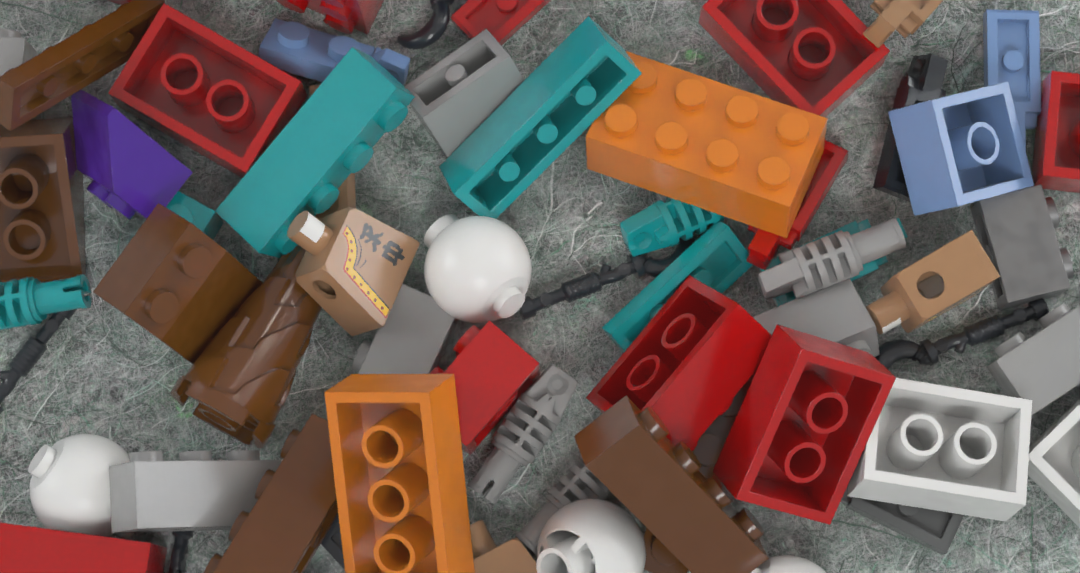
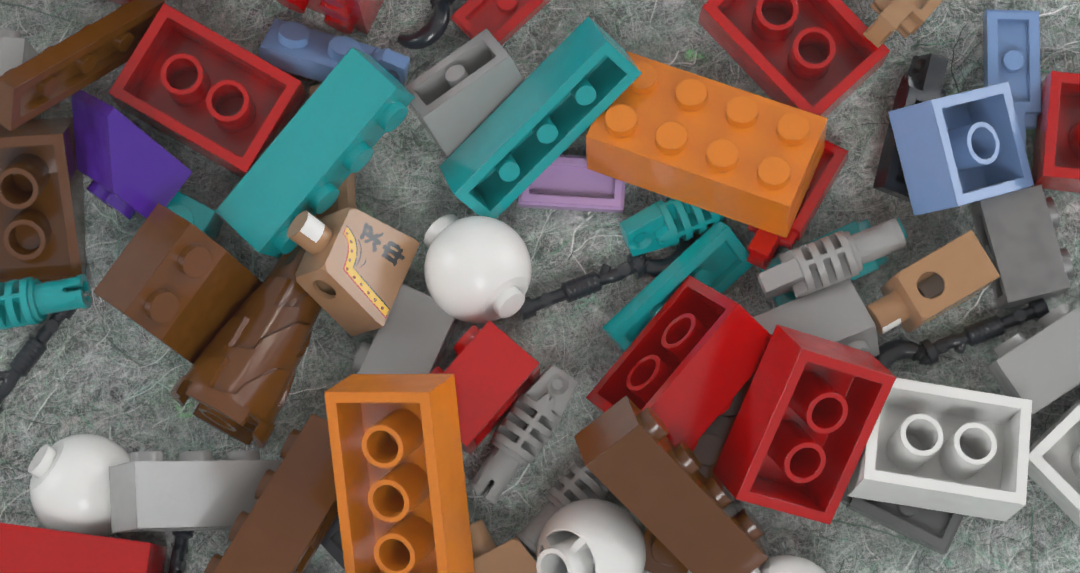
none -> lavender tile [518,155,625,213]

